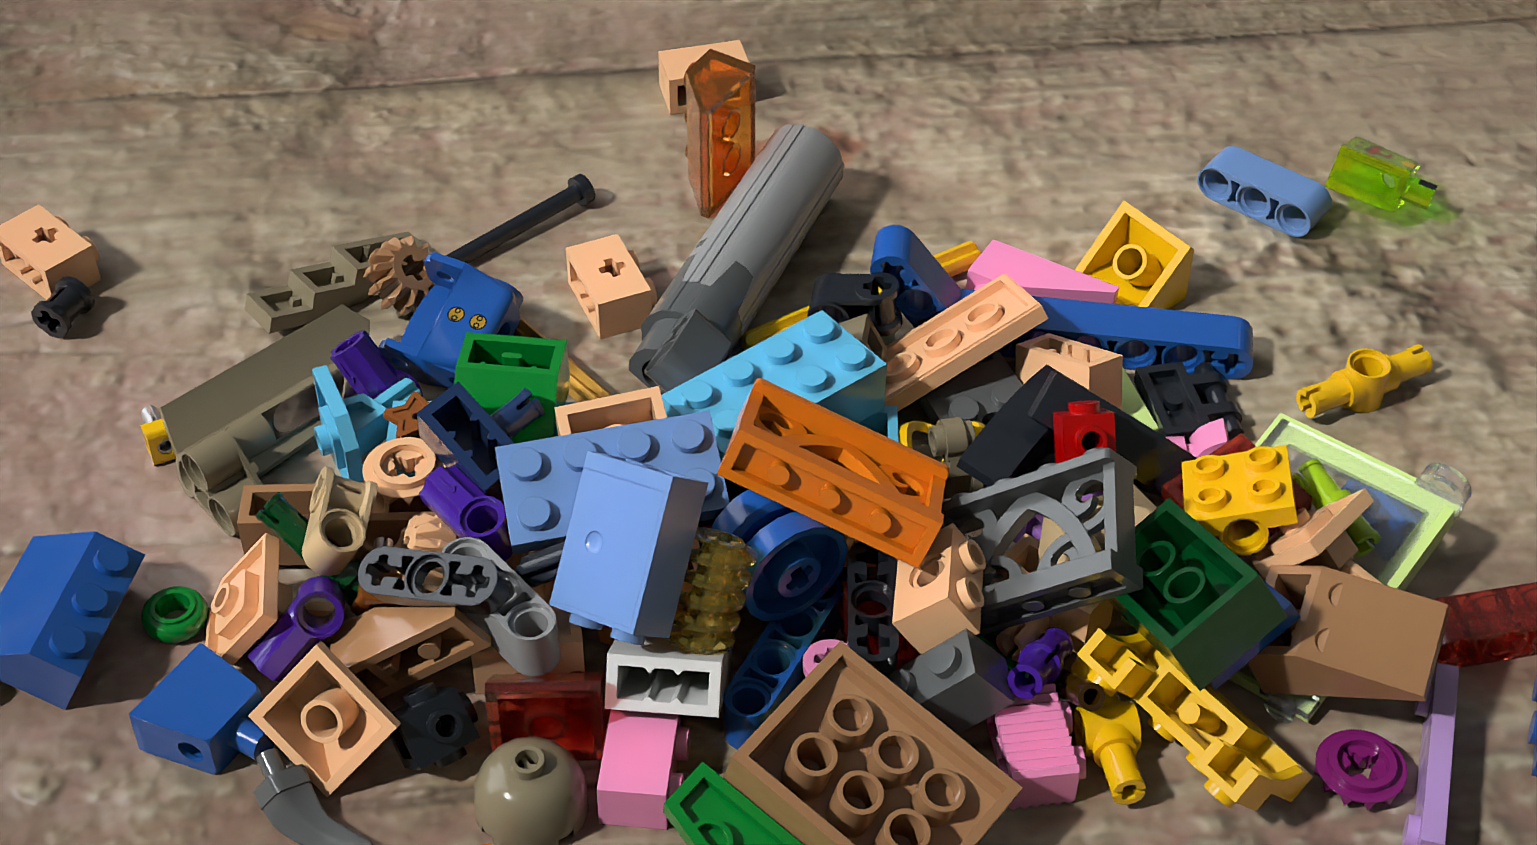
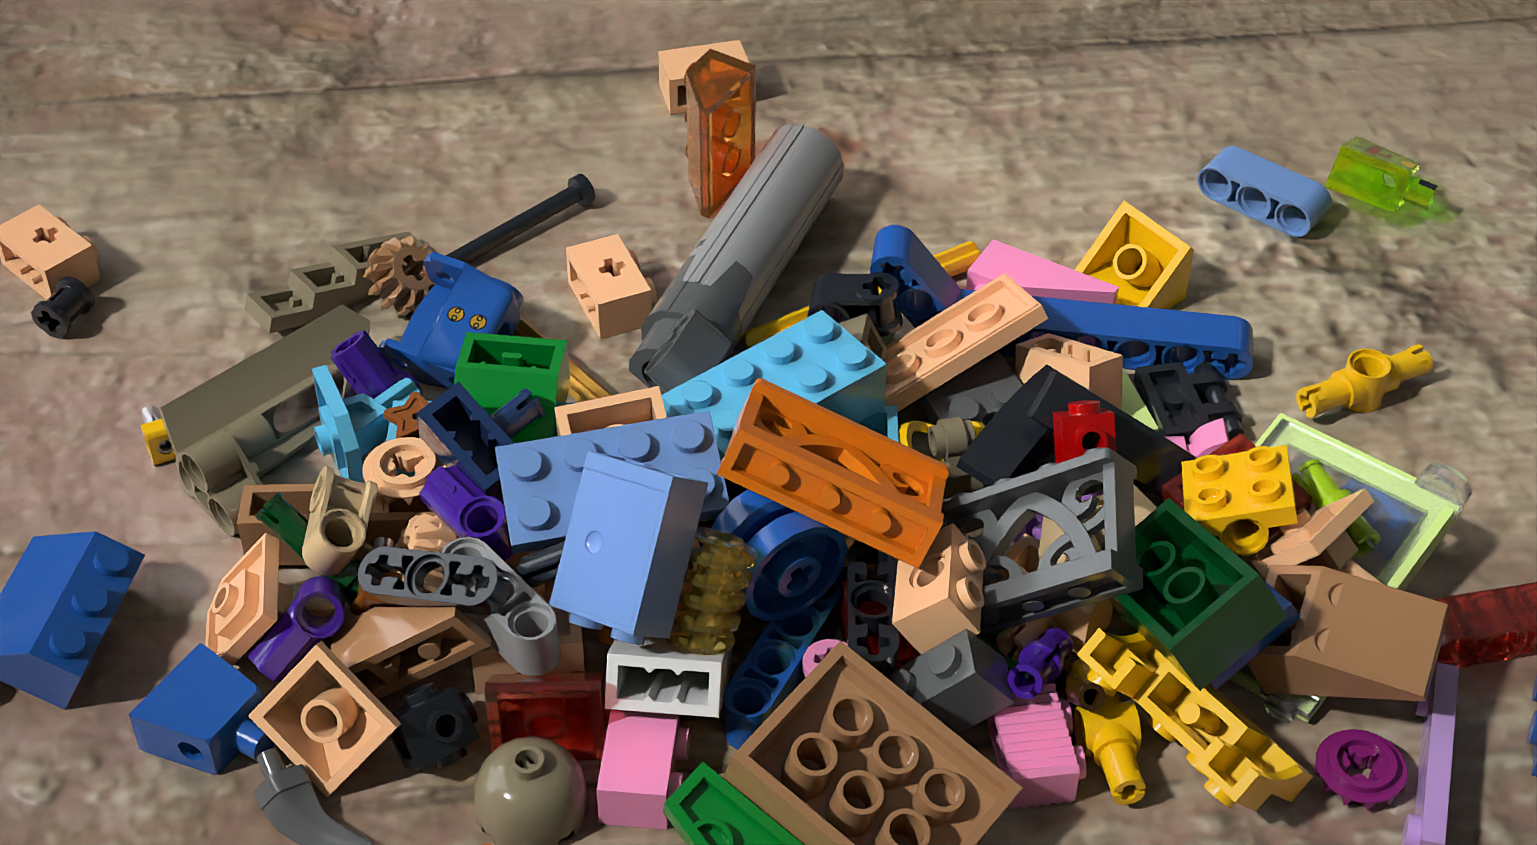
green piece [141,586,209,643] -> none

